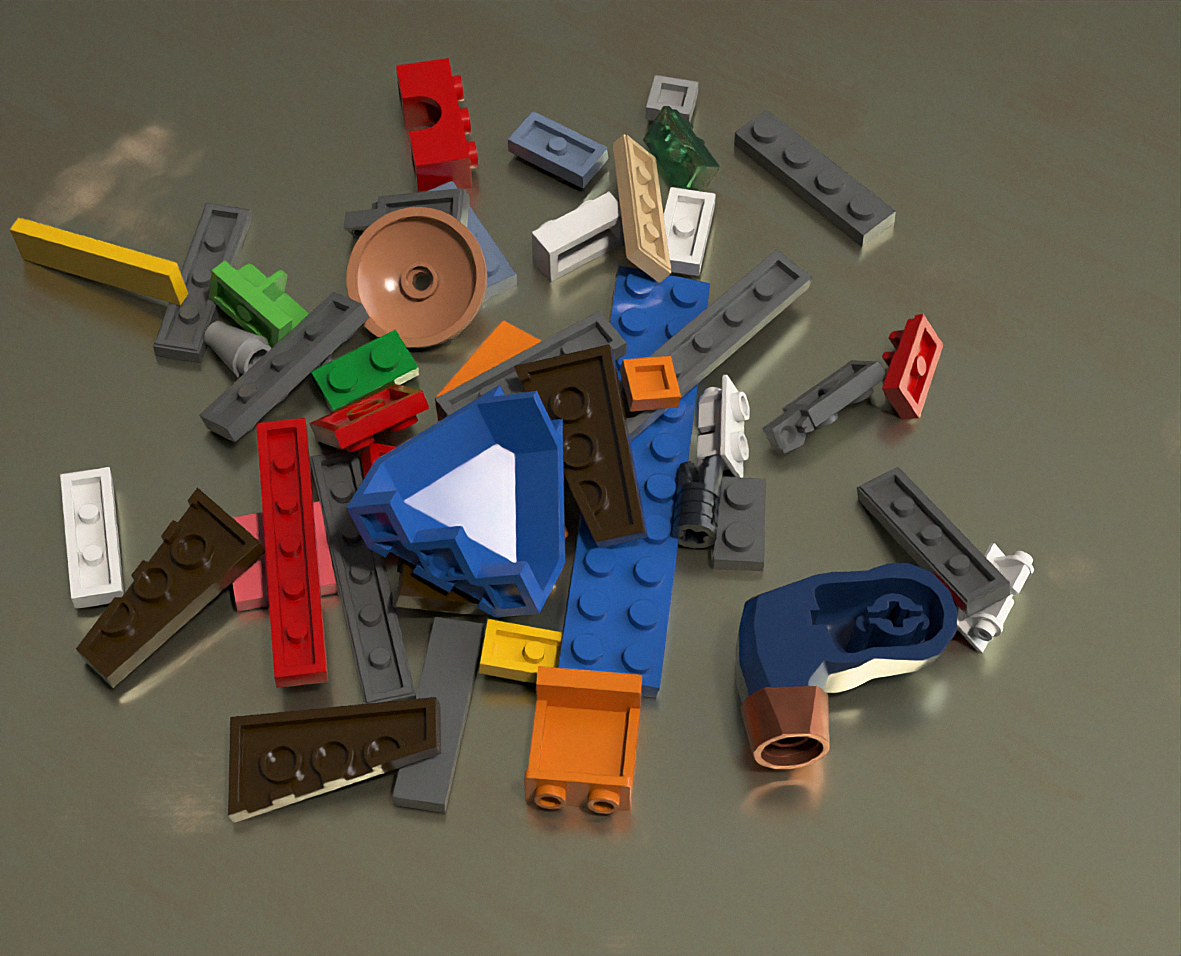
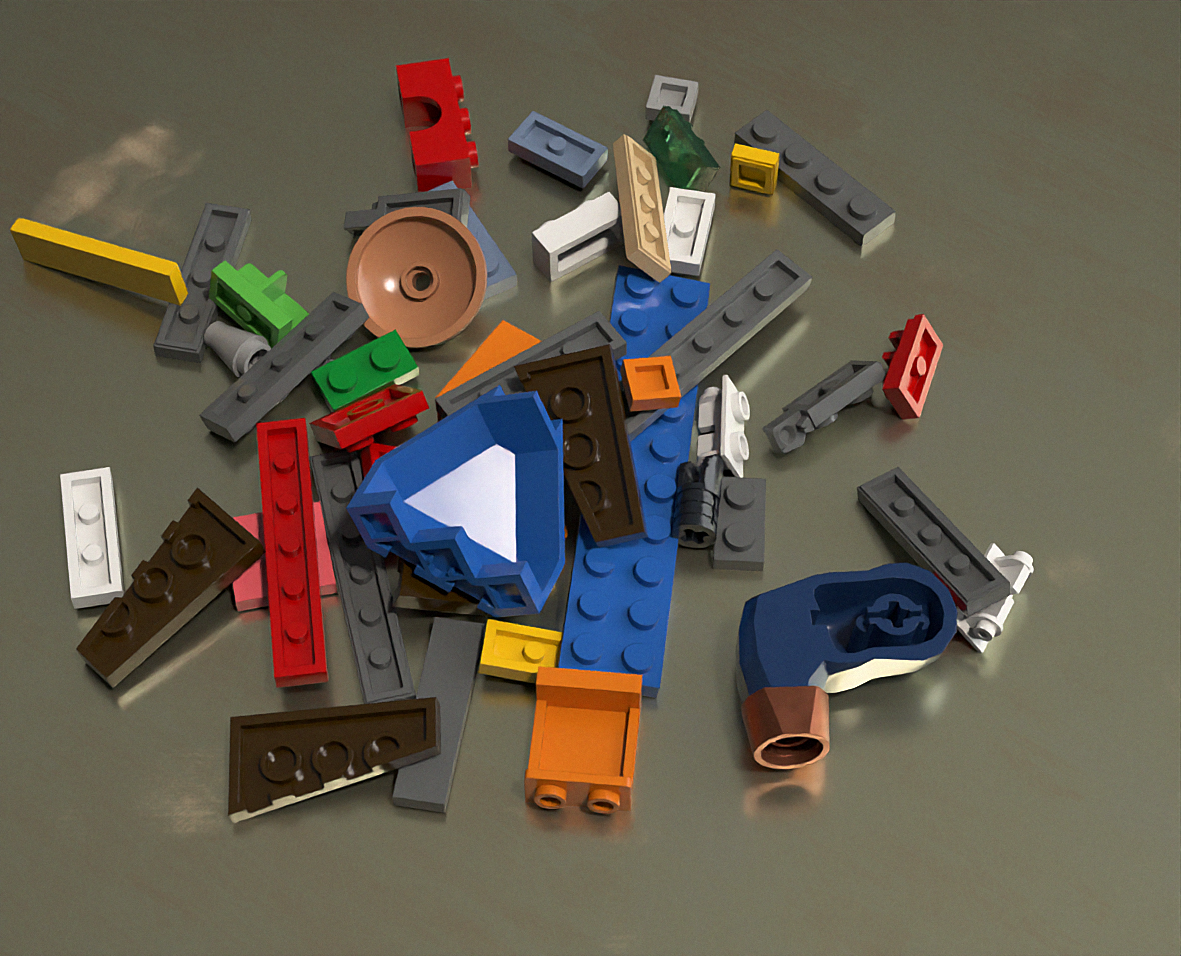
none -> yellow tile [729,143,779,195]

